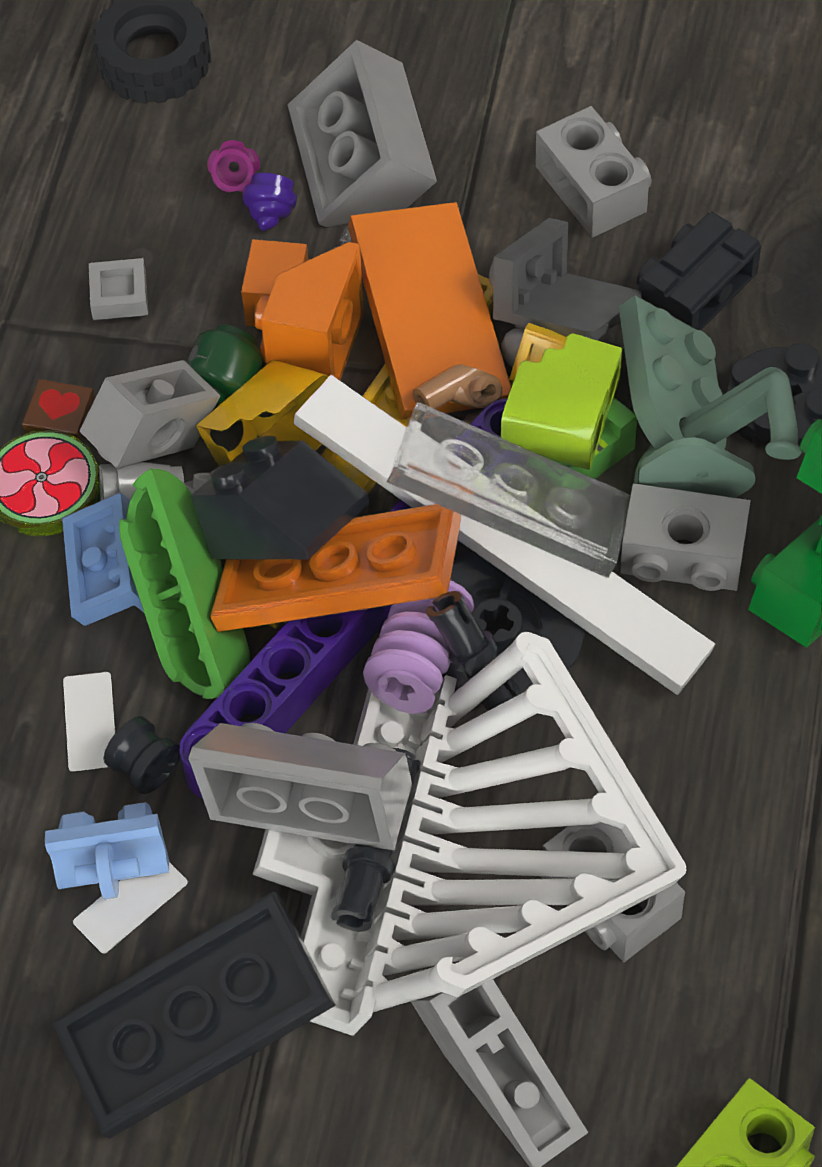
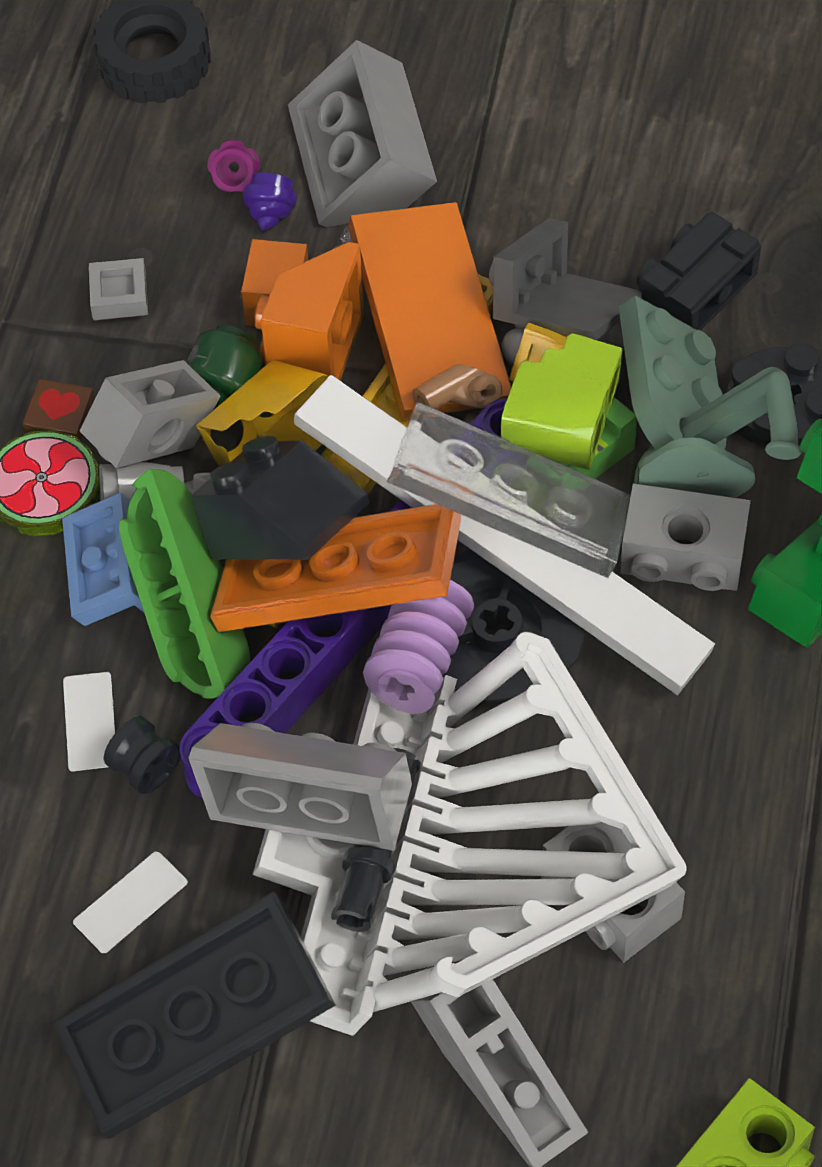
light blue hips [45,802,169,900] -> none
black pin [426,591,520,711] -> none
light grey brick [536,106,652,238] -> none

